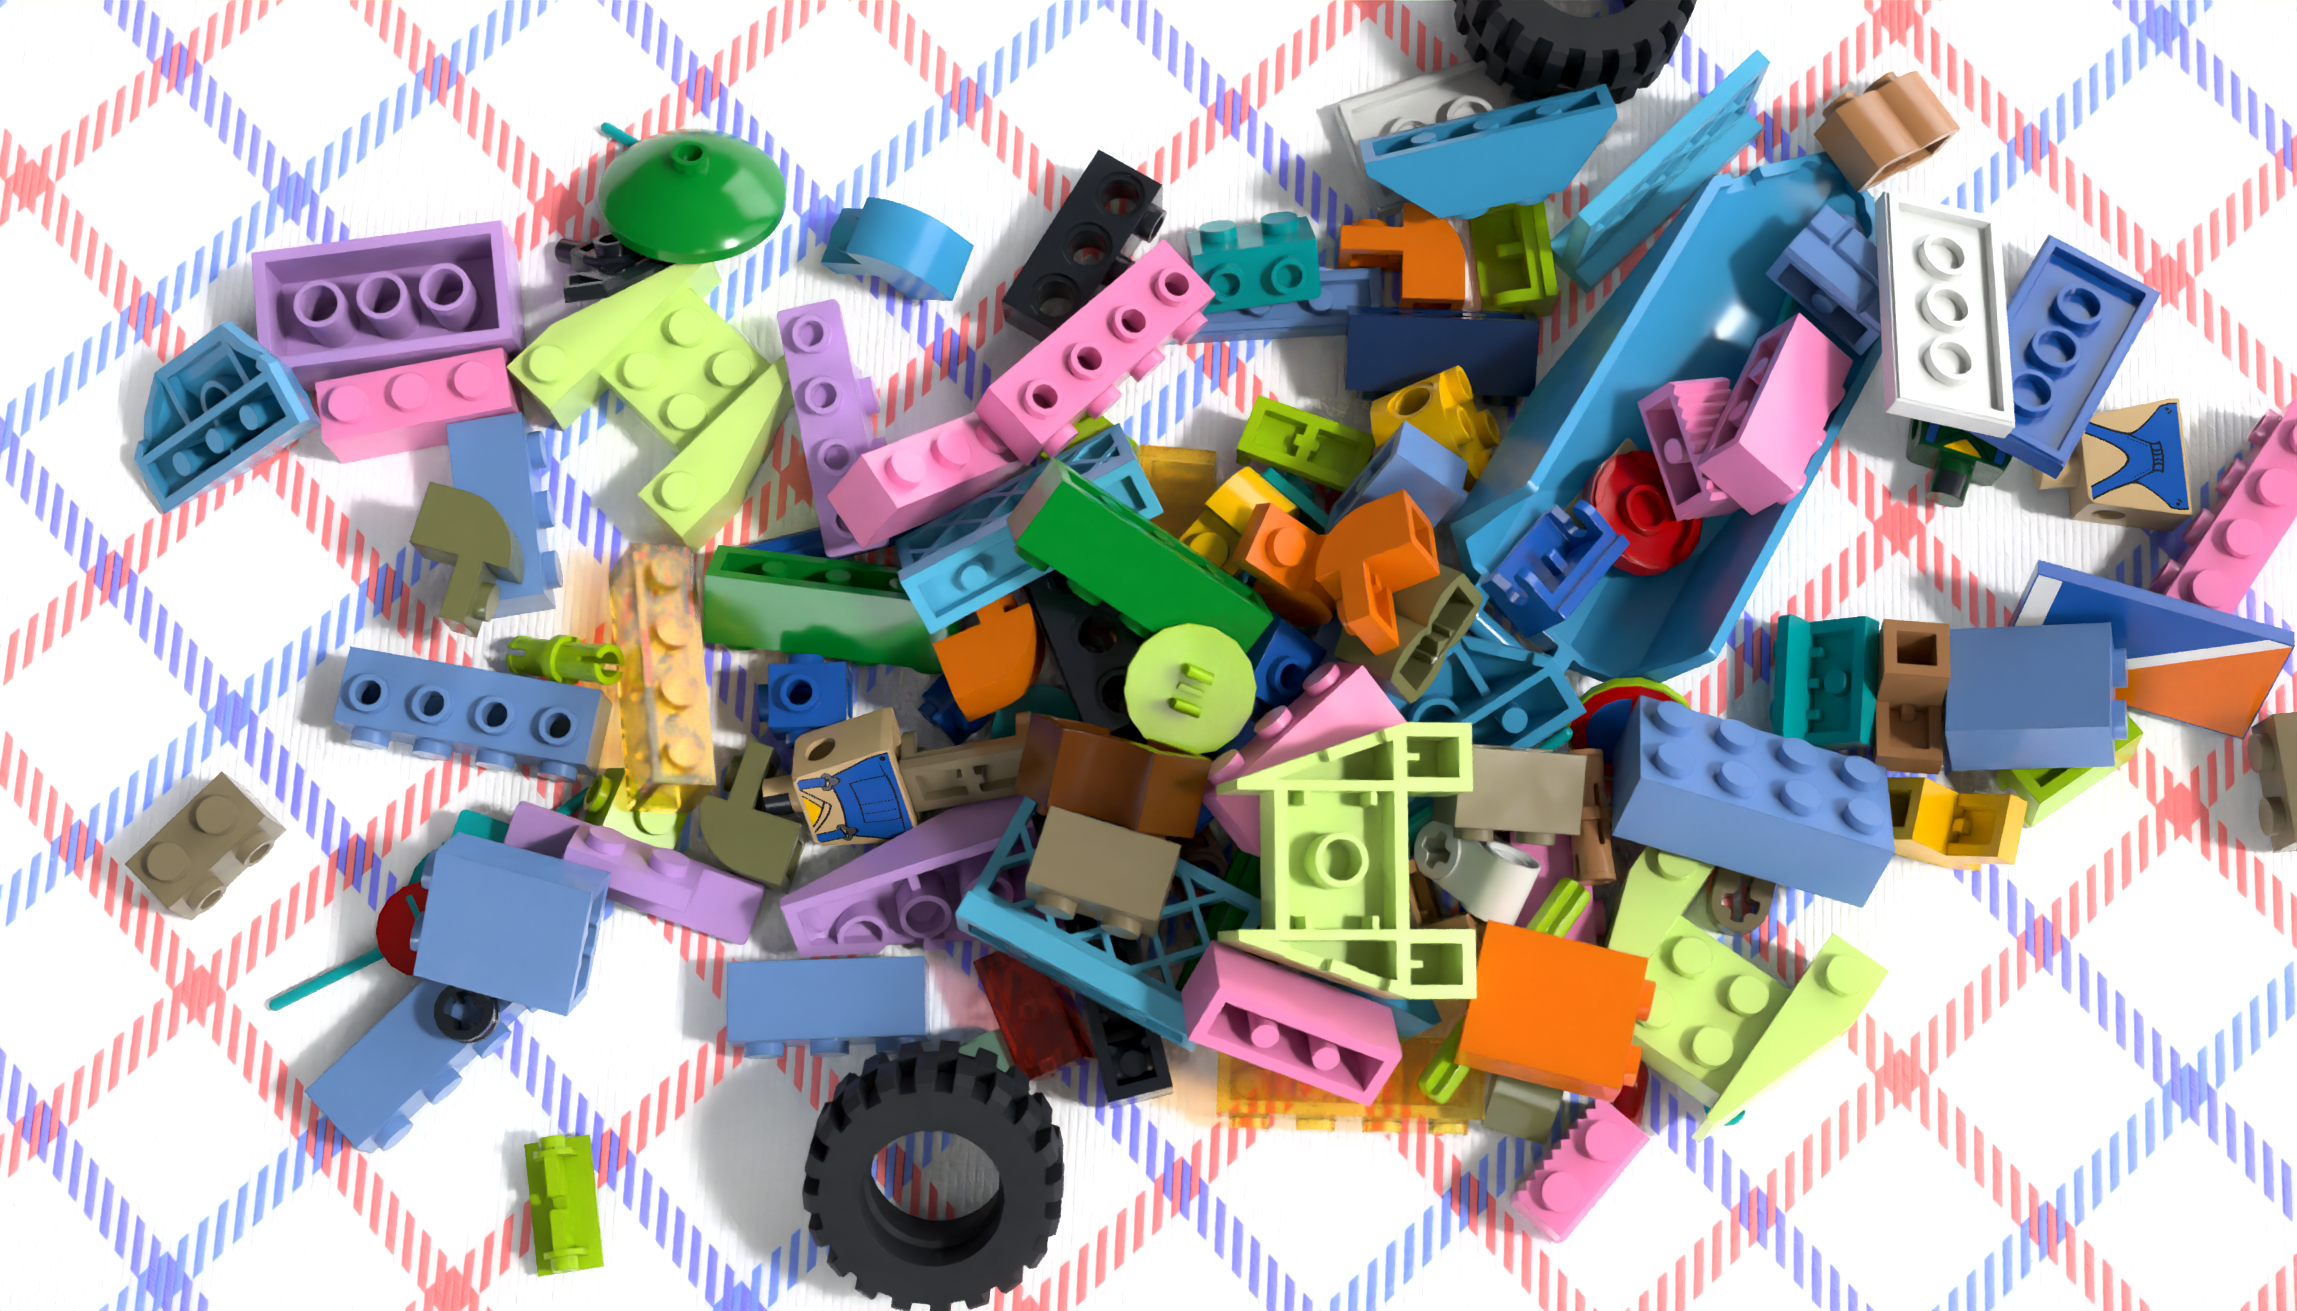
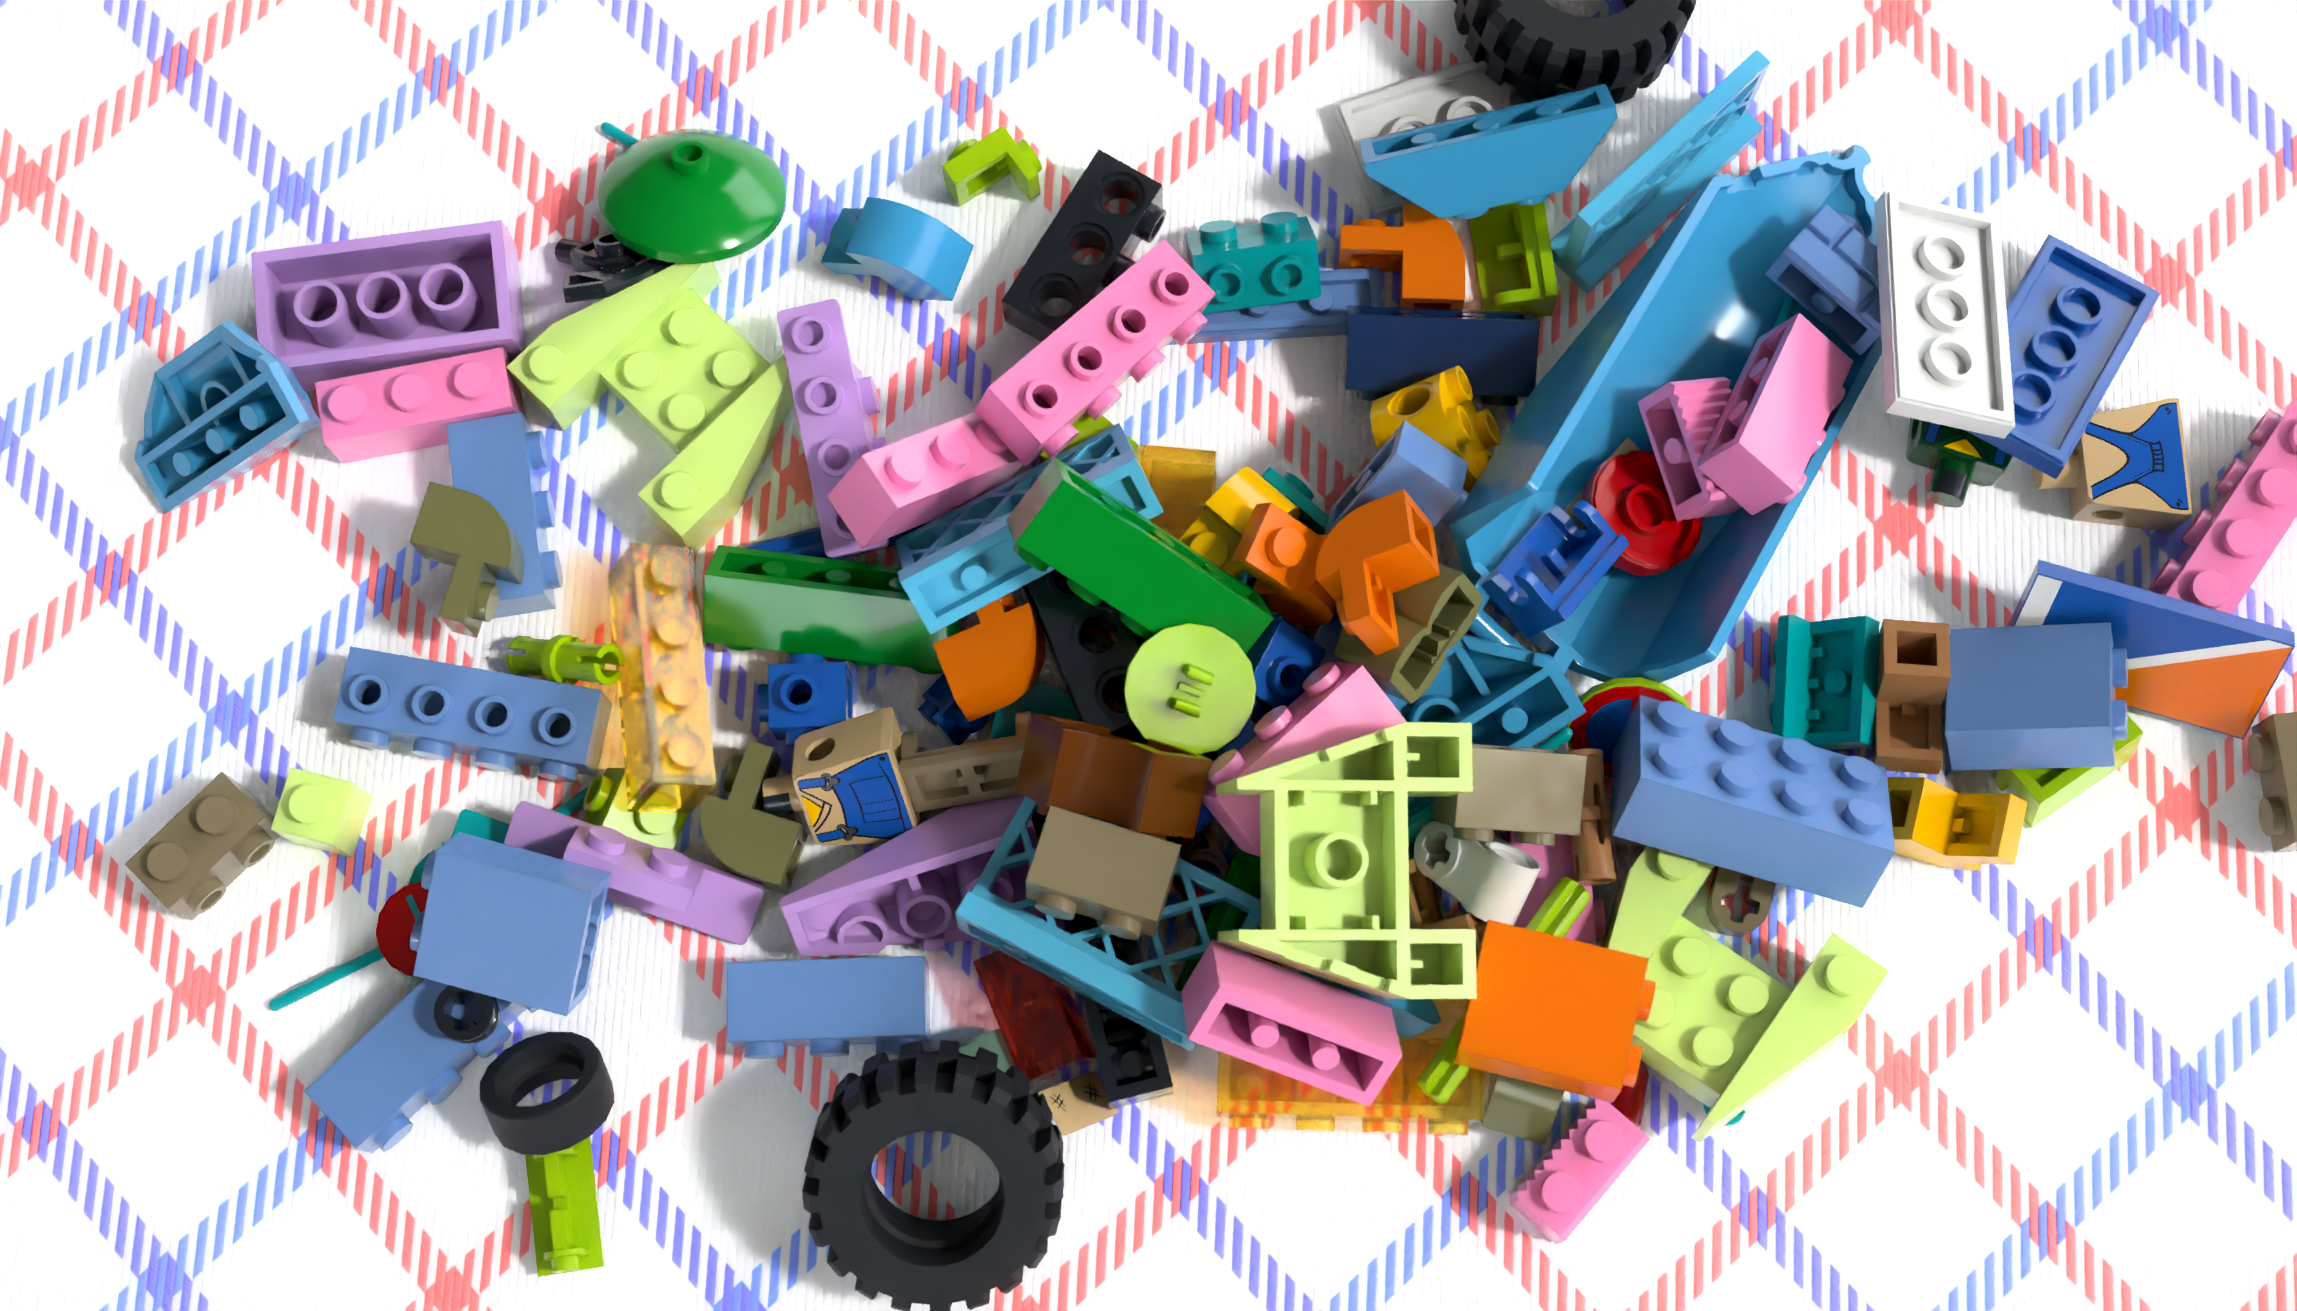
lime hinge [1236,395,1376,492] -> none
medium nougat brick [1813,71,1961,193] -> none
none -> yellowish green brick [271,767,372,858]
none -> black tyre [479,1032,615,1155]
none -> lime bracket [942,126,1043,207]
none -> tan sticker [1038,1071,1119,1136]

